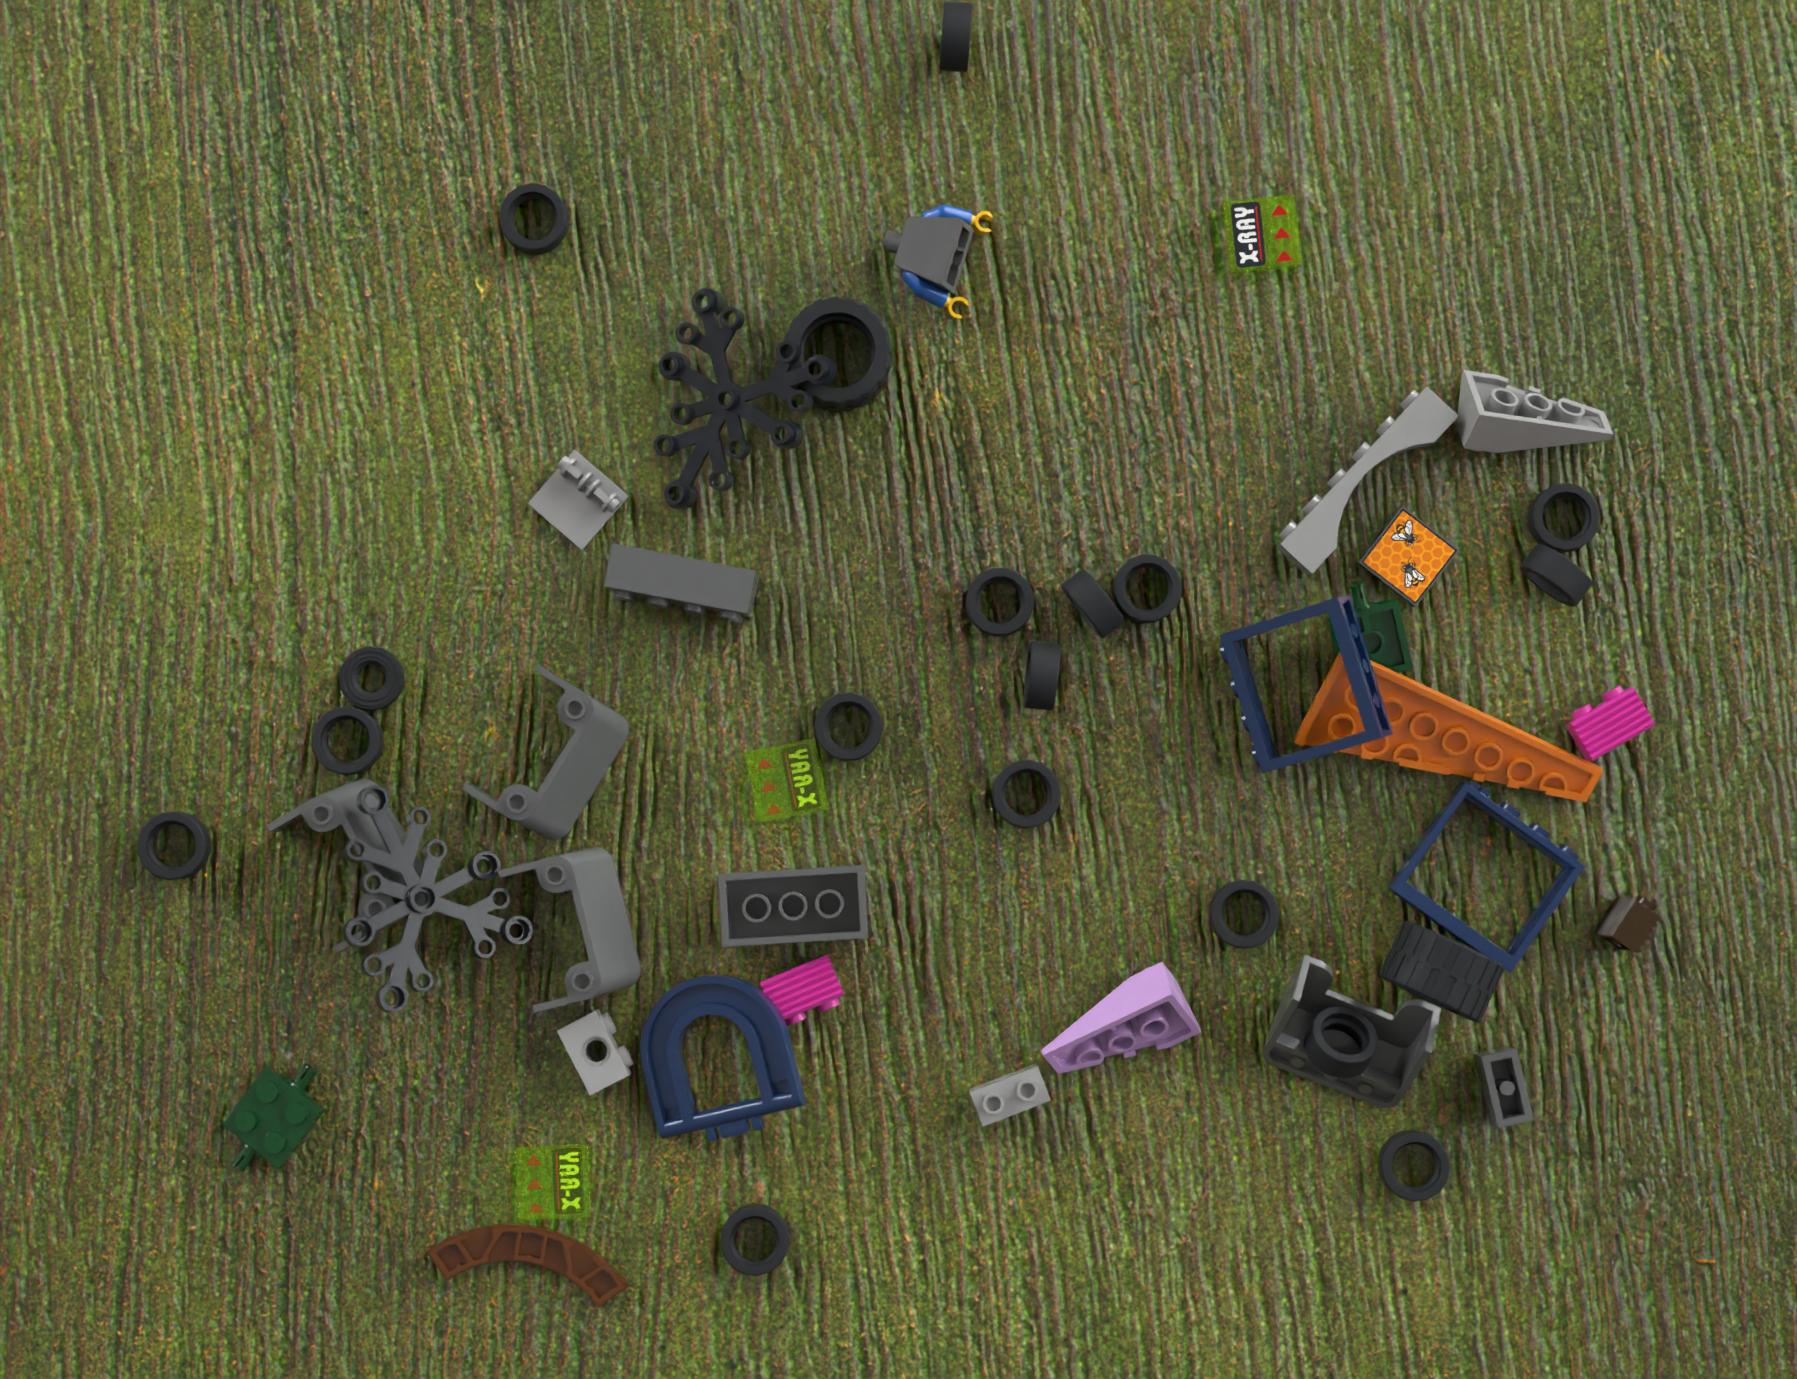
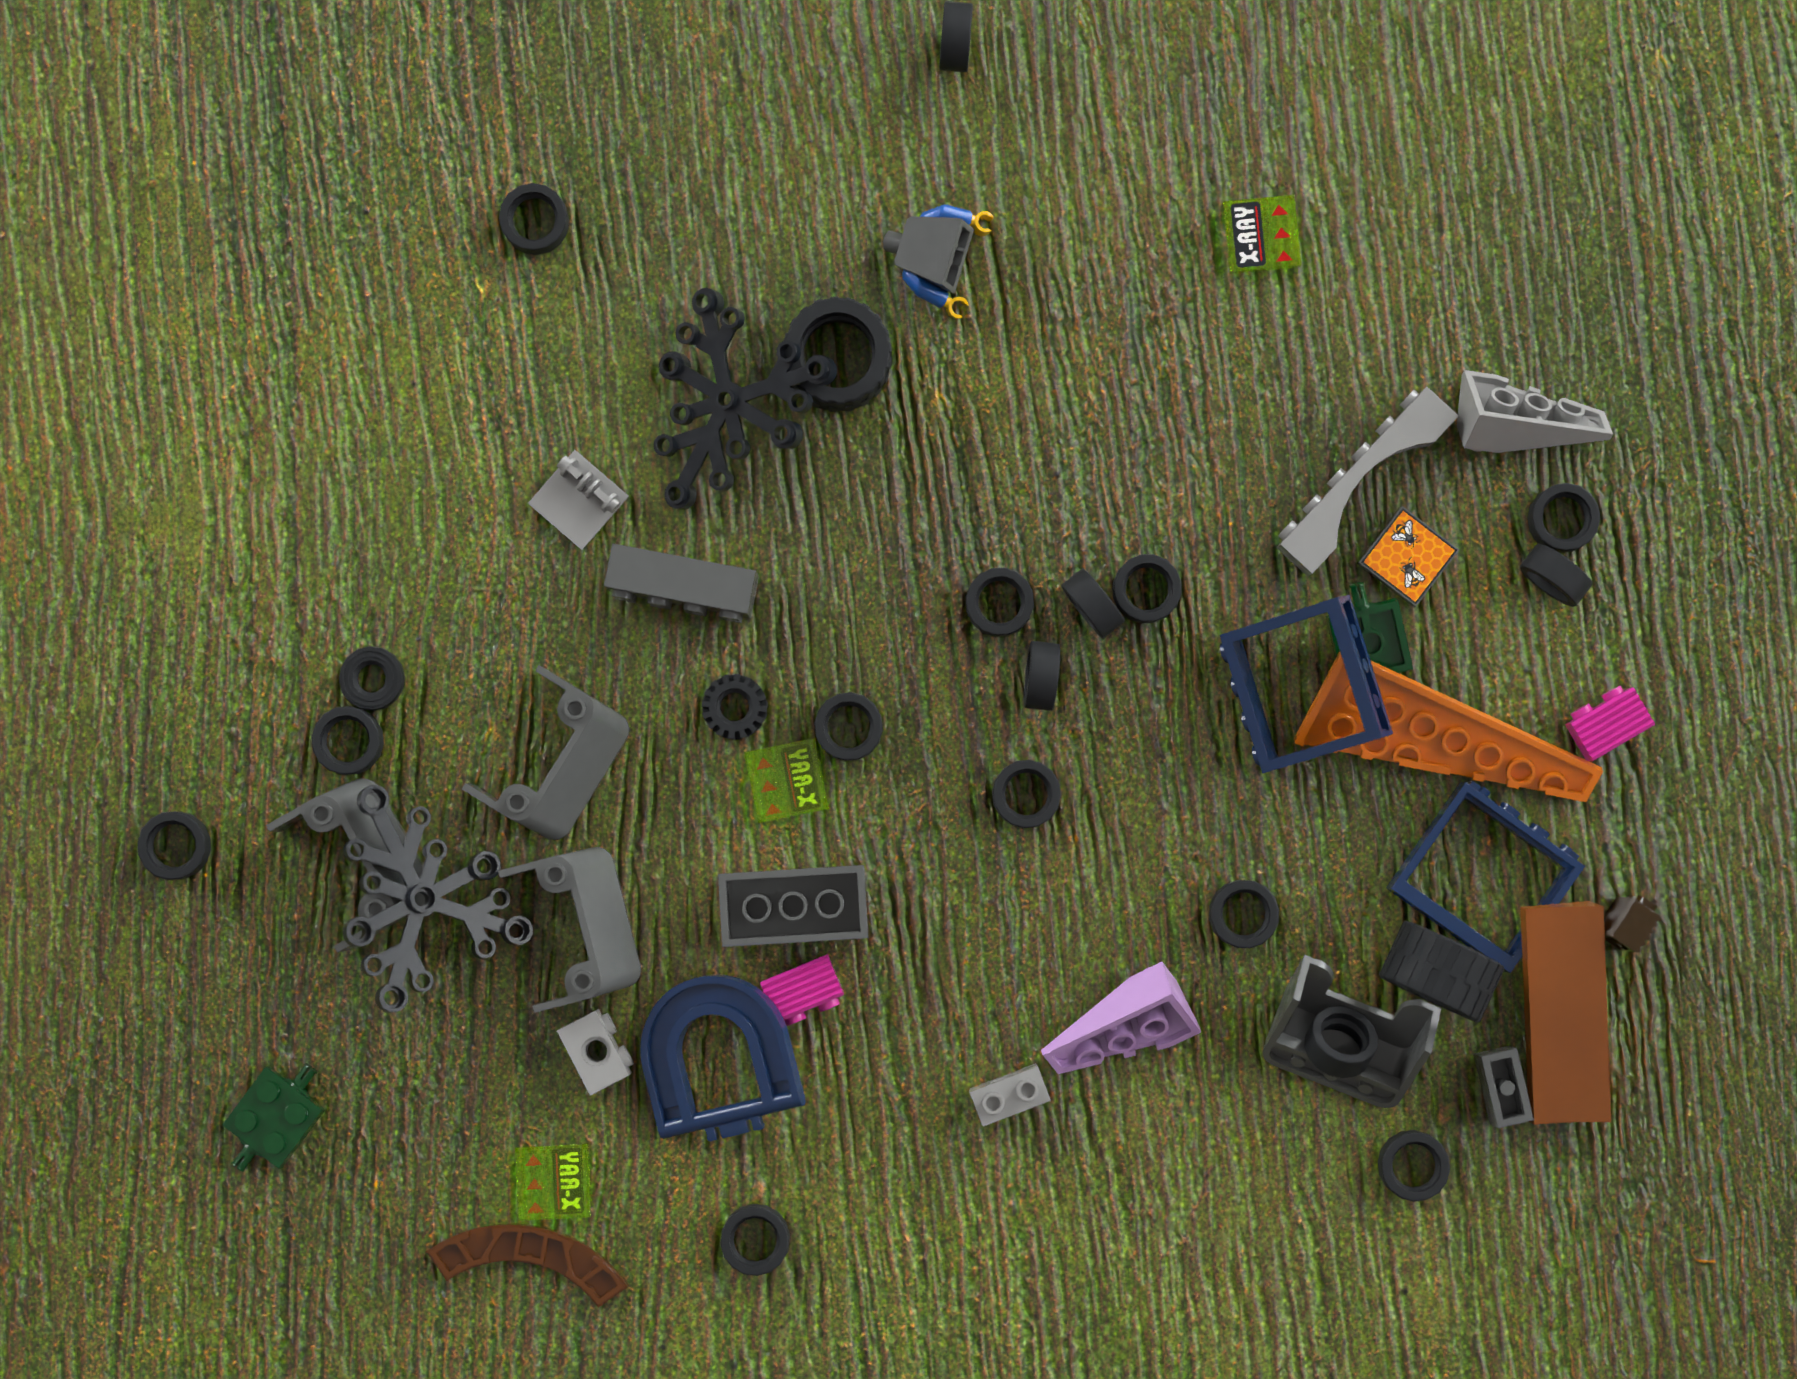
none -> black tyre [702,674,768,740]
none -> dark orange arch [1520,901,1612,1125]

